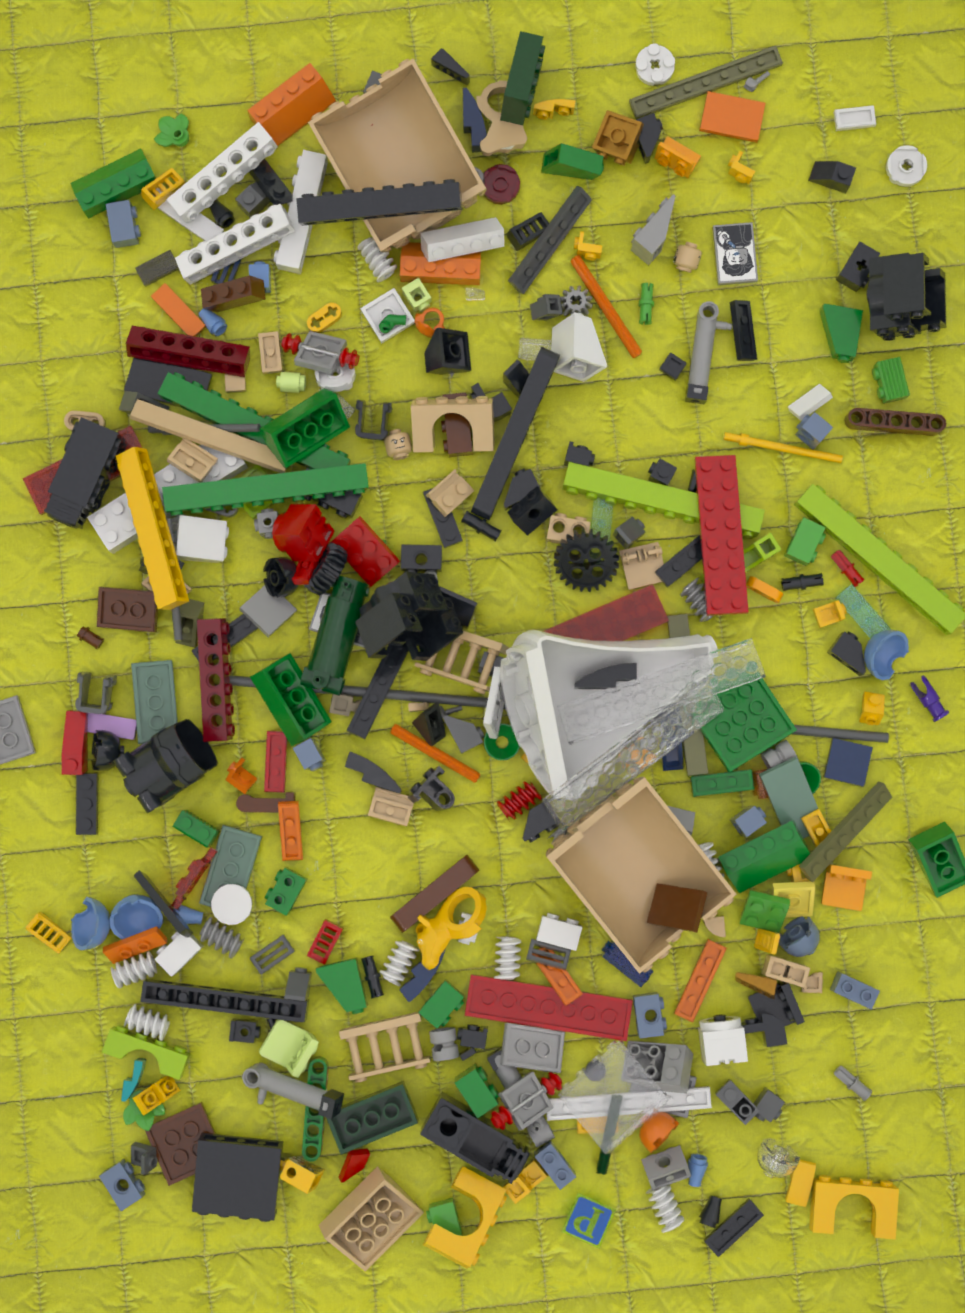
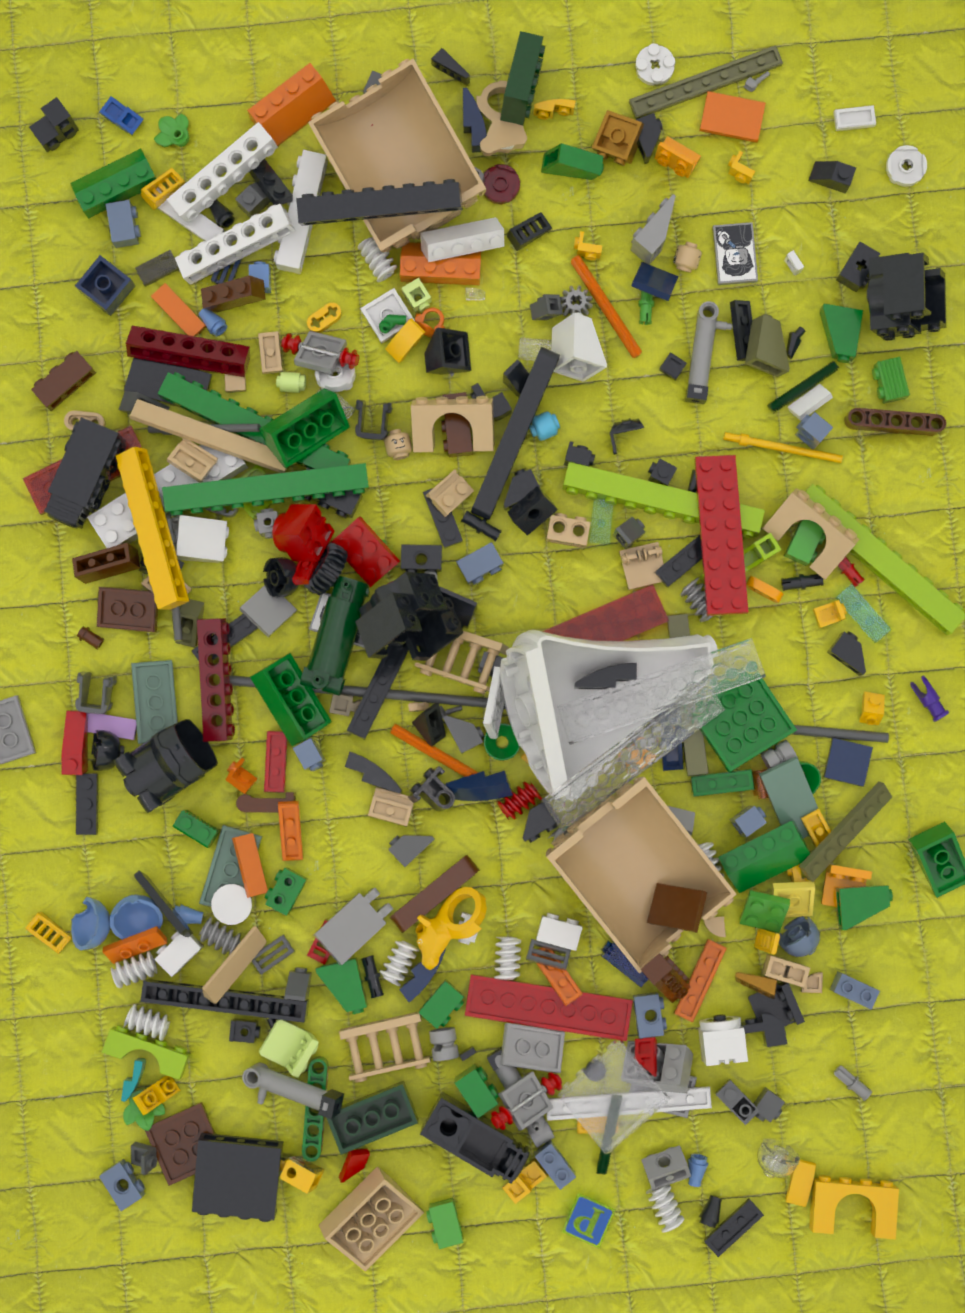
clear red plate [171,847,218,910] -> none
yellow arch [423,1166,507,1269] -> none
black brick [457,1024,488,1049] -> none
dark grey plate [508,186,592,294] -> none
black gear [554,529,619,592] -> none
orange cylinder [639,1112,680,1153] -> none
medium blue cylinder [864,629,909,680] -> none
none -> black brick [29,97,79,152]
none -> reddish brown brick [31,351,96,411]
none -> reddish brown brick [72,542,140,584]
none -> brick [75,255,135,316]
none -> blue slope [99,96,144,135]
none -> tan slope [202,926,266,1004]
none -> orange tile [232,833,268,898]
none -> light grey tile [313,888,394,965]
none -> yellow slope [385,318,425,363]
none -> dark grey slope [388,835,435,867]
none -> dark blue slope [445,770,513,801]
none -> sand blue brick [456,542,504,585]
none -> medium azure head [529,411,560,441]
none -> black piece [610,418,644,455]
none -> dark blue tile [631,262,679,301]
none -> red tile [635,1037,657,1077]
none -> reddish brown brick [640,953,691,1003]
none -> olive slope [745,314,790,377]
none -> tan arch [762,488,860,580]
none -> dark green axle [767,361,839,414]
none -> white tile [784,250,804,276]
none -> black bar [786,327,806,359]
none -> green slope [836,885,893,930]

